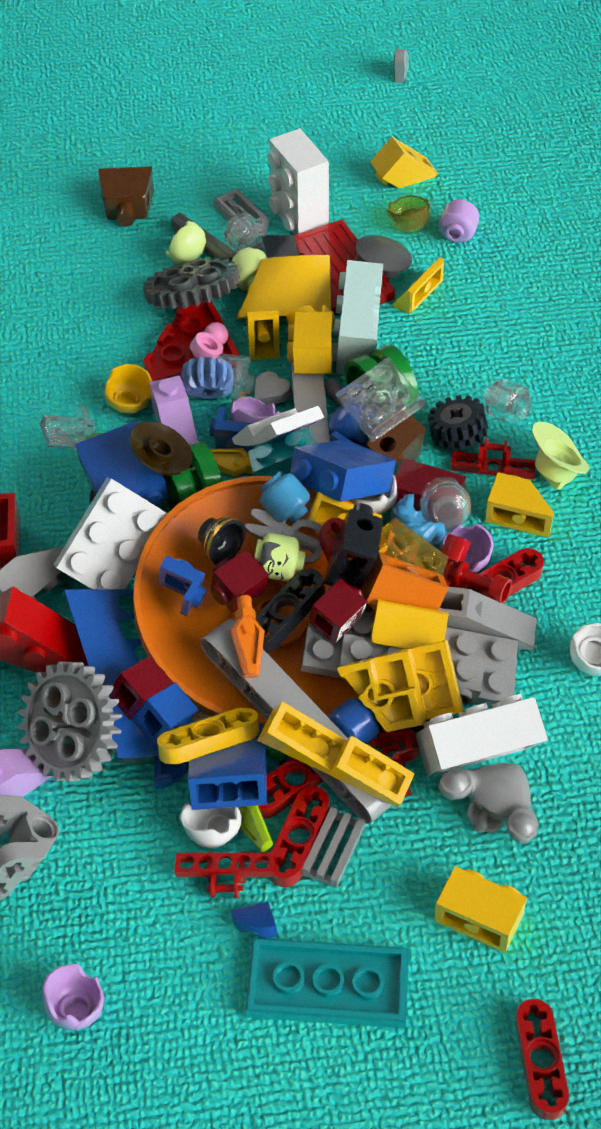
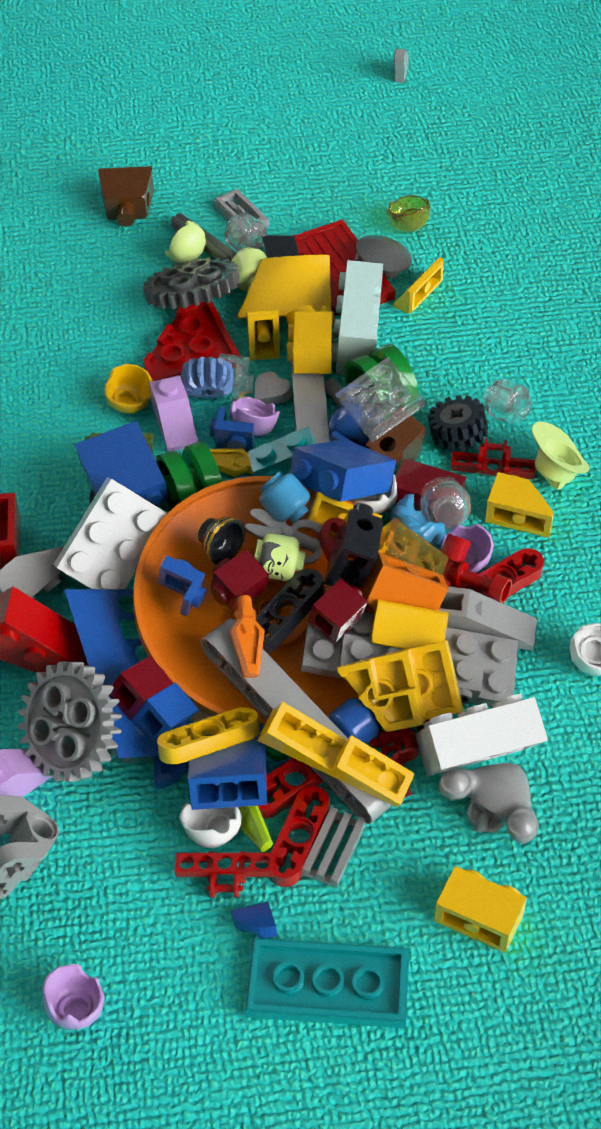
clear bracket [40,405,94,449] -> none
dark brown dish [129,421,192,476] -> none
bright pink plate [190,322,228,359] -> none
white slope [232,406,324,446] -> none
white brick [267,128,329,235] -> none
yellow slope [370,137,438,189] -> none
lavender head [439,199,480,243] -> none
red beam [515,999,569,1120] -> none

